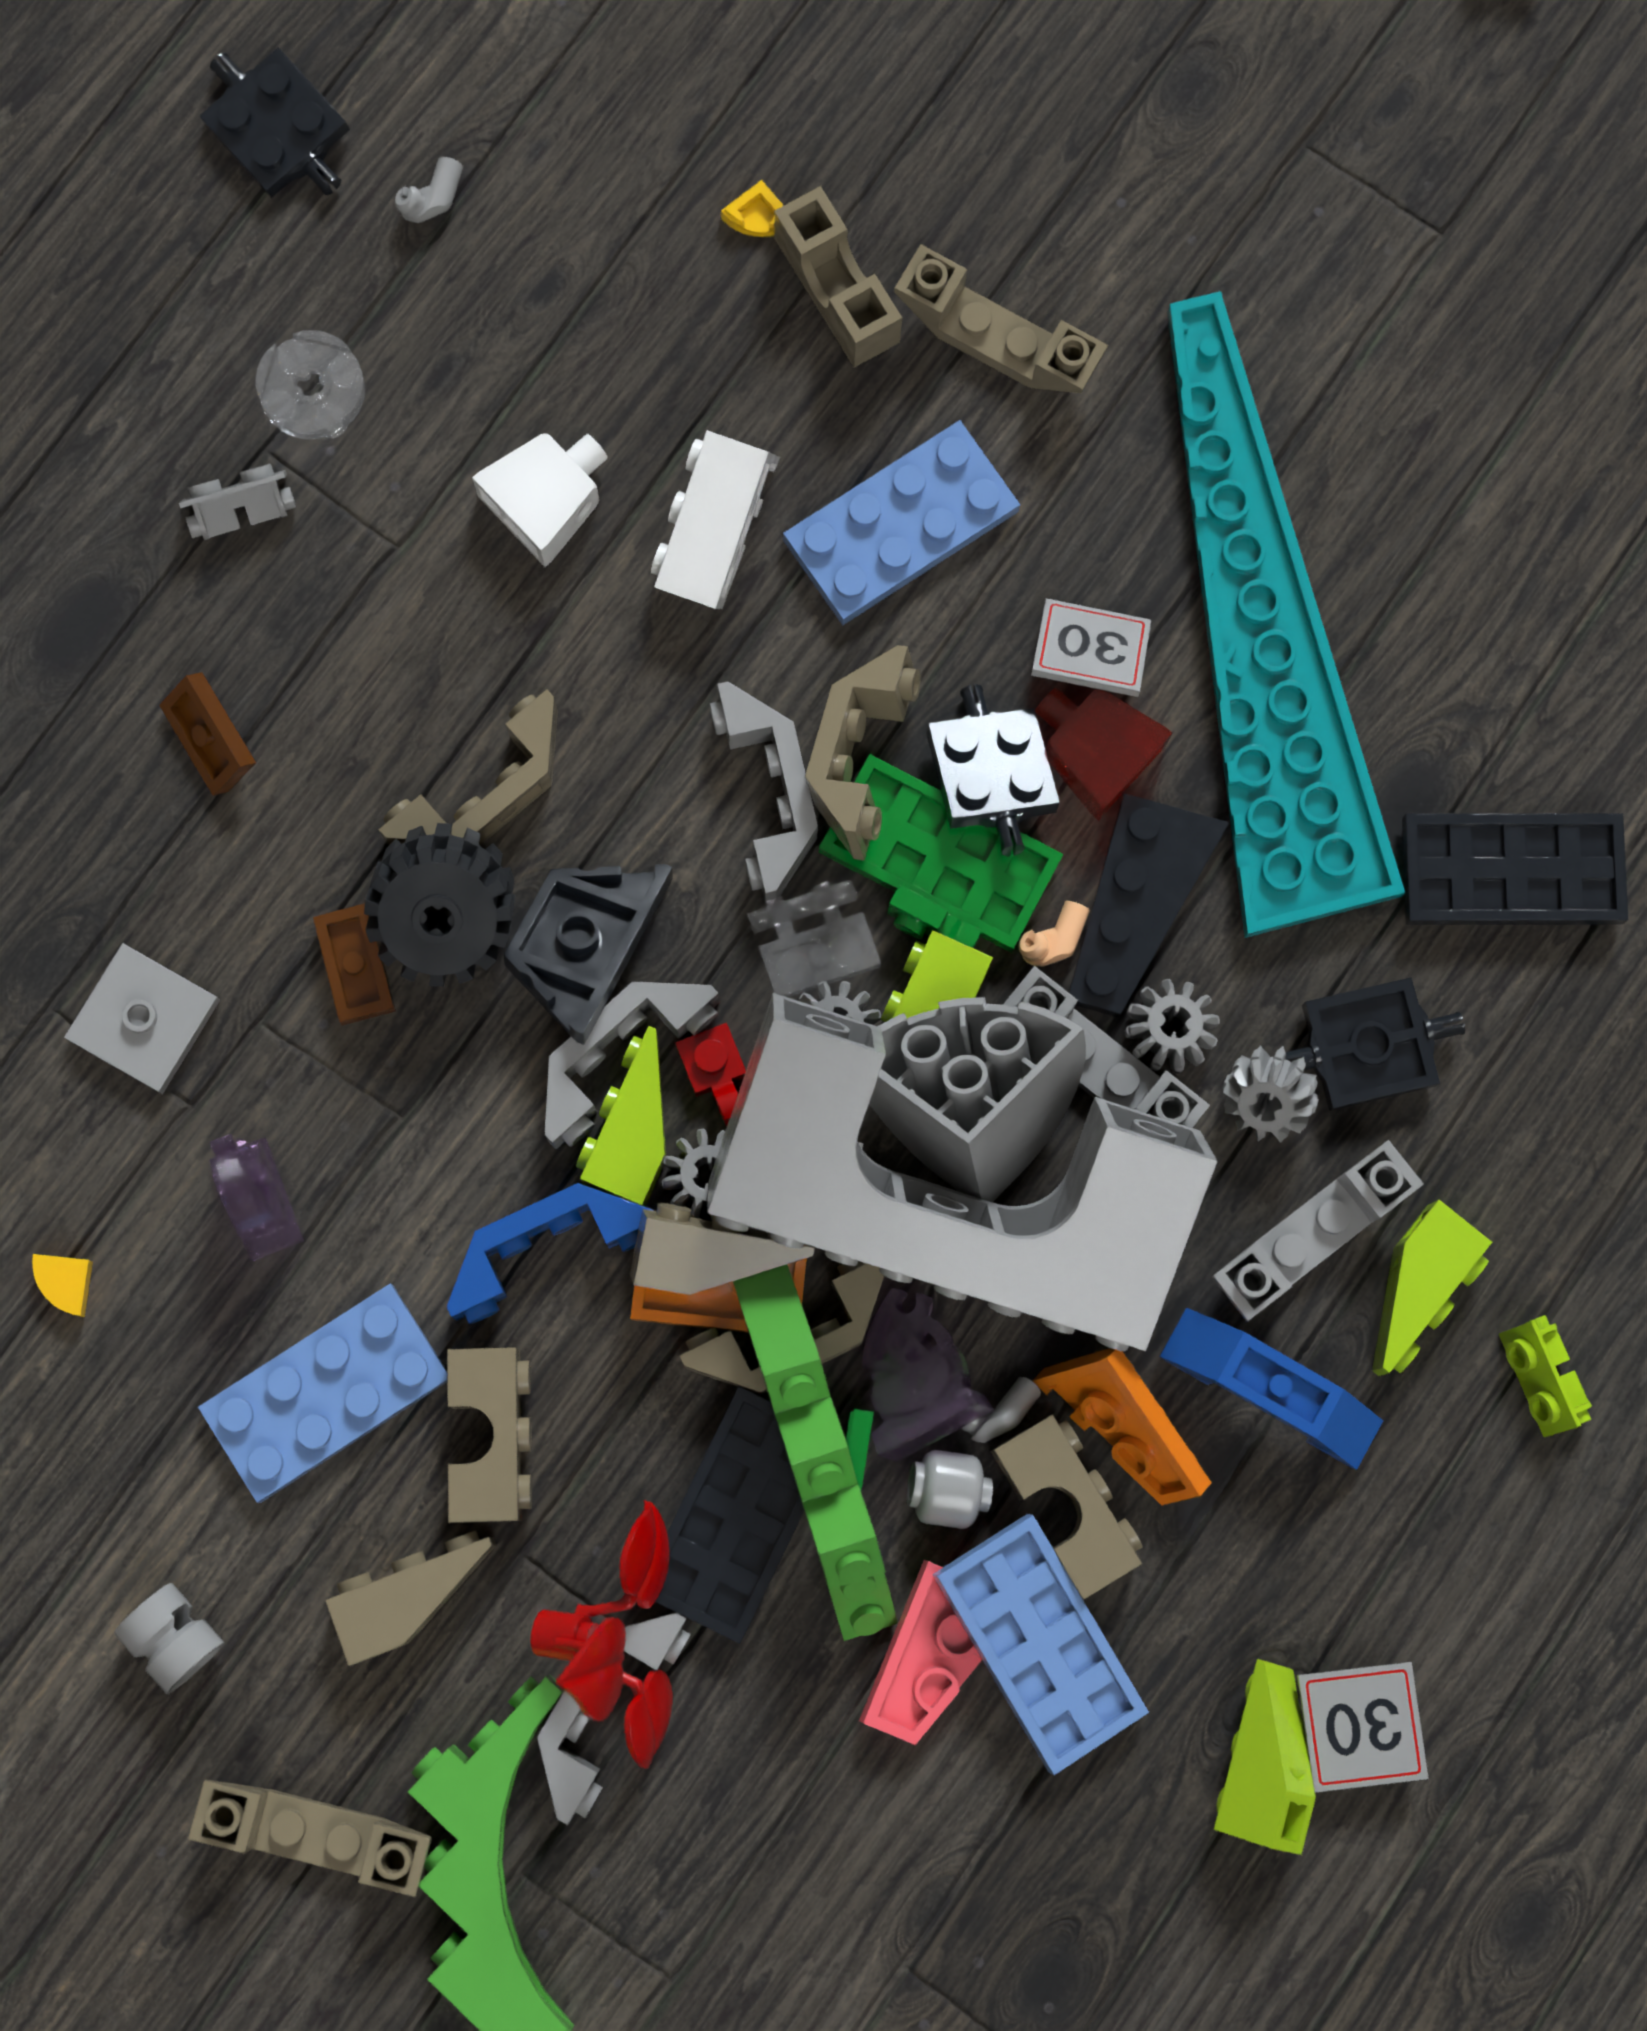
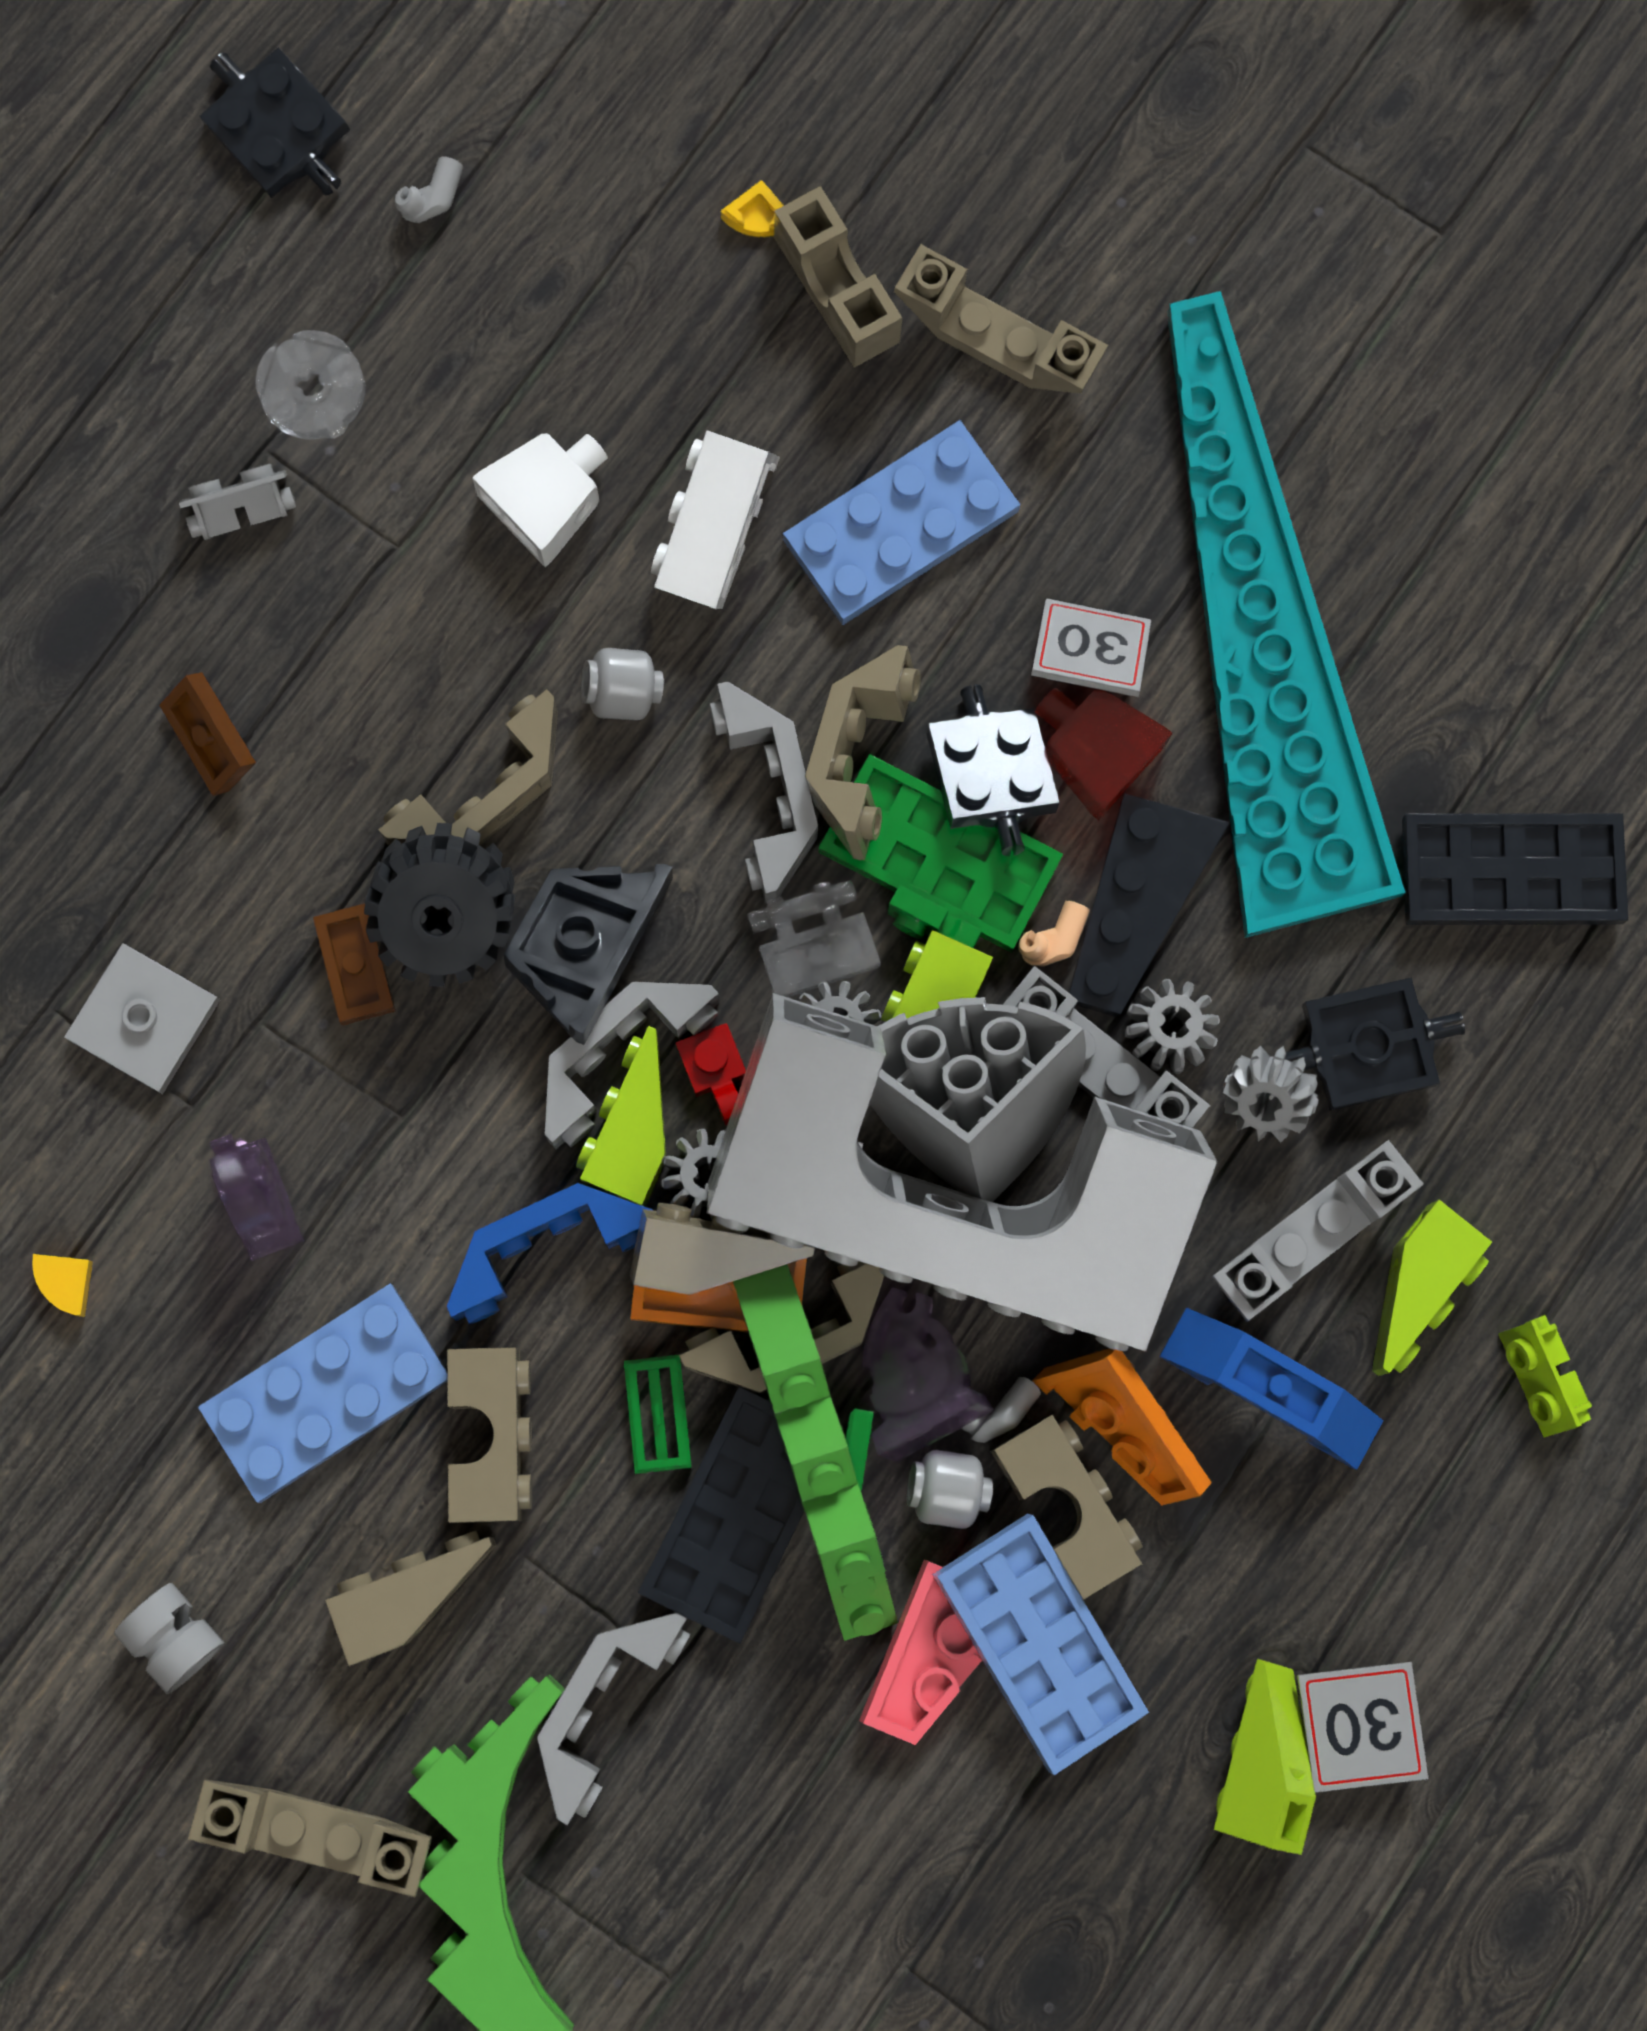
red plant [531,1500,673,1769] -> none
none -> light grey head [581,648,664,721]
none -> green tile [624,1355,692,1474]

